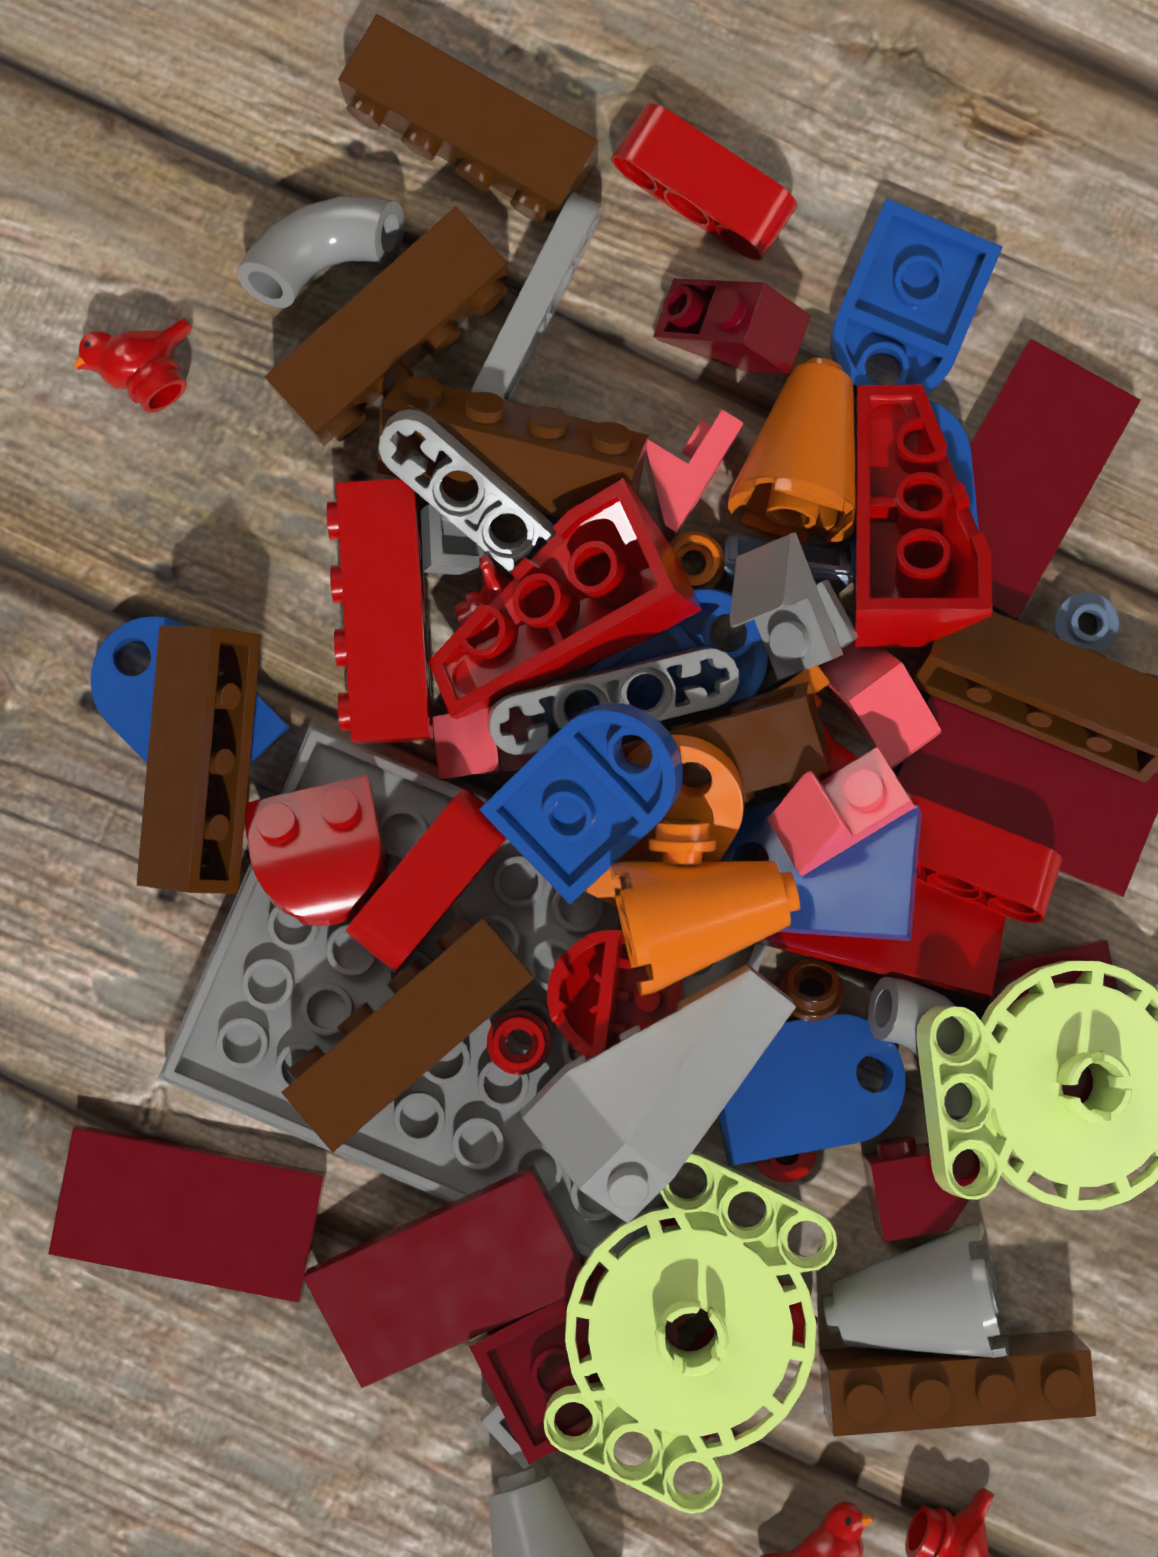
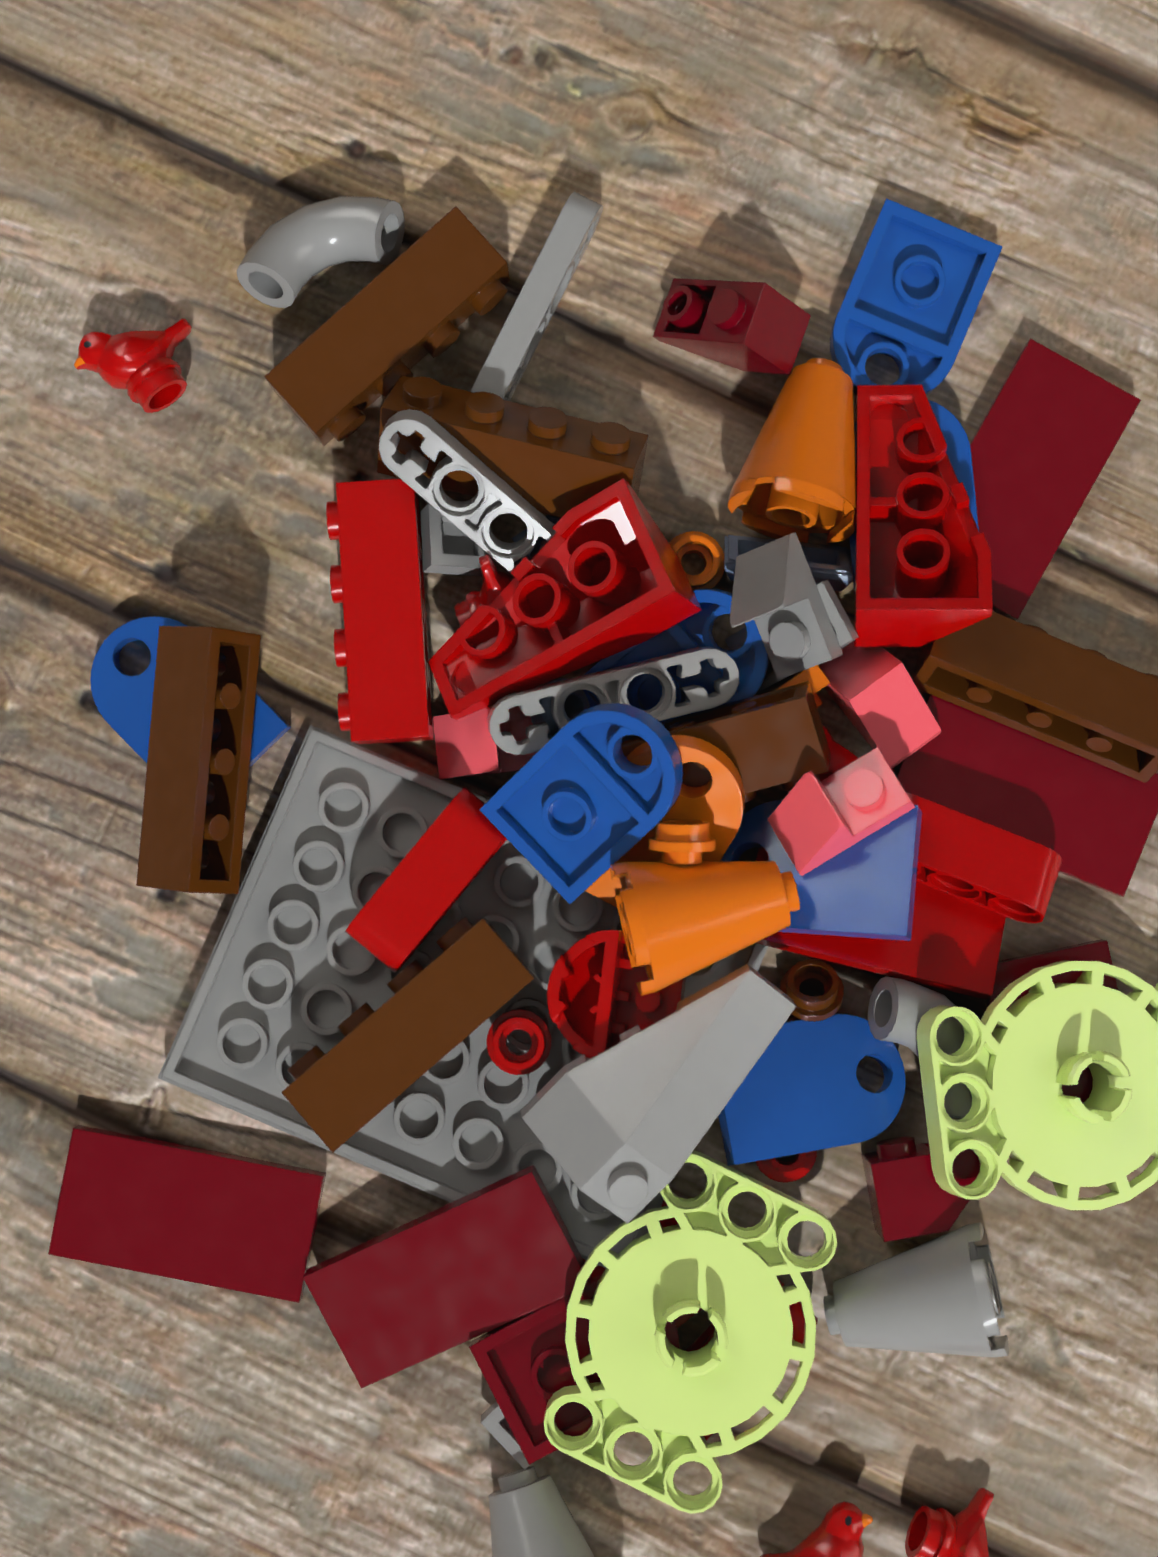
red slope [245,775,388,926] -> none
reddish brown brick [338,13,598,223] -> none
red beam [611,103,797,261] -> none
coral slope [644,410,744,540] -> none
reddish brown brick [819,1330,1096,1437] -> none
sand blue plate [1053,592,1119,653] -> none

